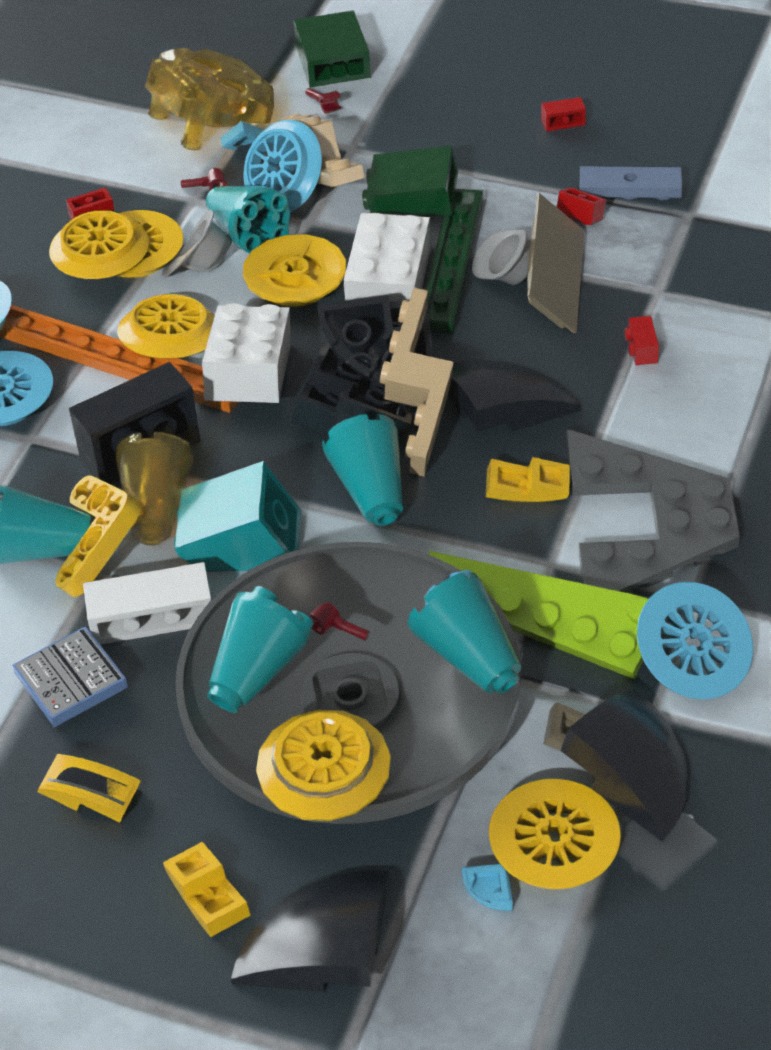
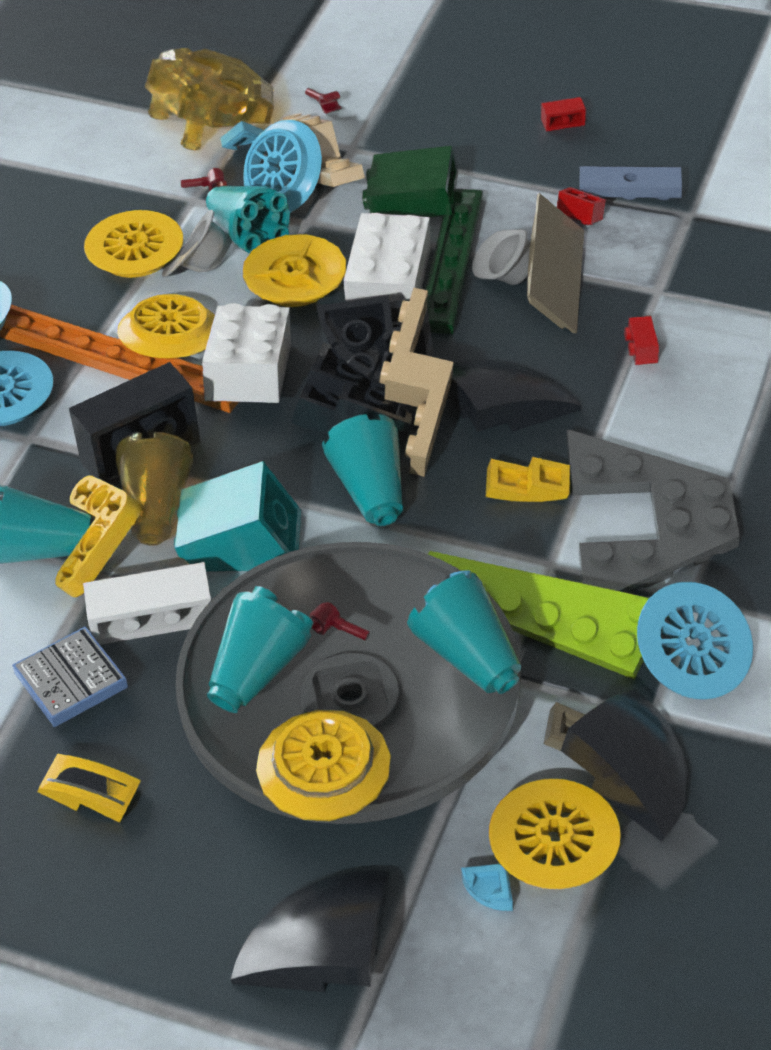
yellow piece [49,211,149,279] -> none
red piece [66,188,115,220] -> none
yellow slope [163,842,251,937] -> none
dark green brick [293,10,371,88] -> none

